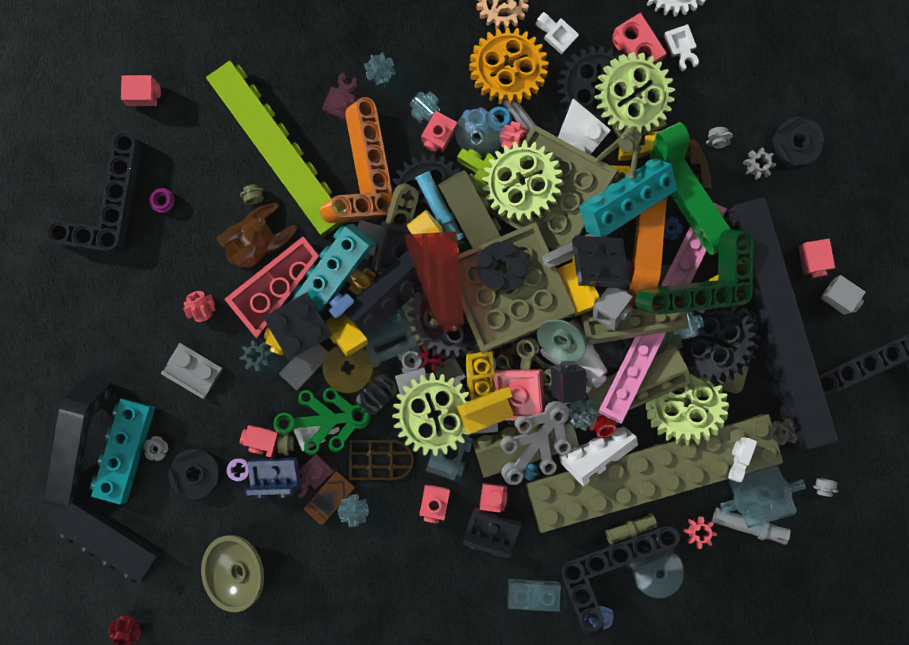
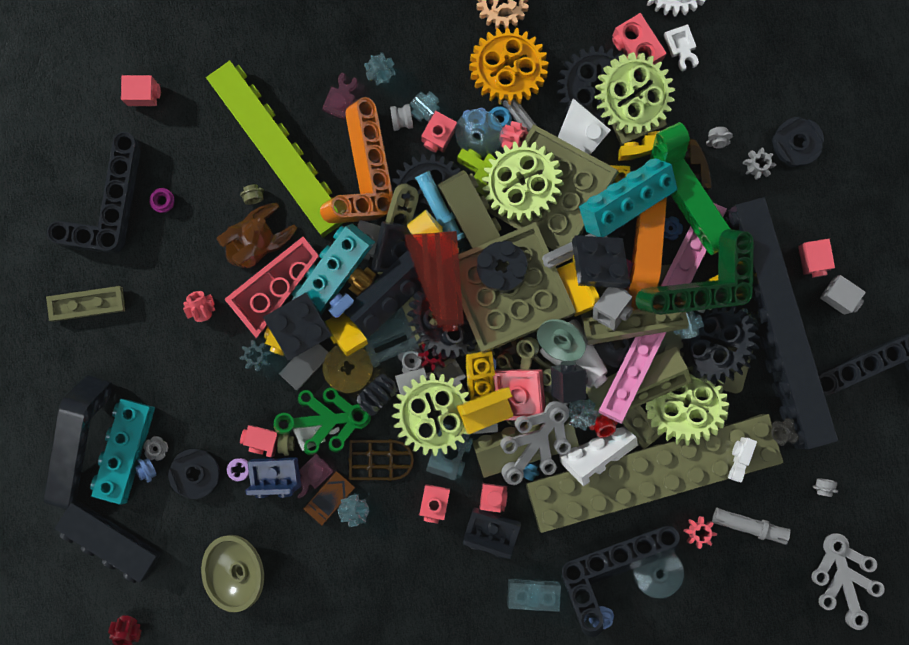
light grey plate [161,343,224,399] -> none
white plate [535,12,579,54] -> none
olive plant [595,126,642,180] -> none
olive pin [605,513,657,546] -> none
clear light blue plate [720,465,805,528] -> none
none -> olive plate [46,286,125,322]
none -> medium blue plate [135,458,156,483]
none -> light grey wheel [390,104,413,131]
none -> olive plate [622,406,662,449]
none -> light grey plant [812,533,884,630]

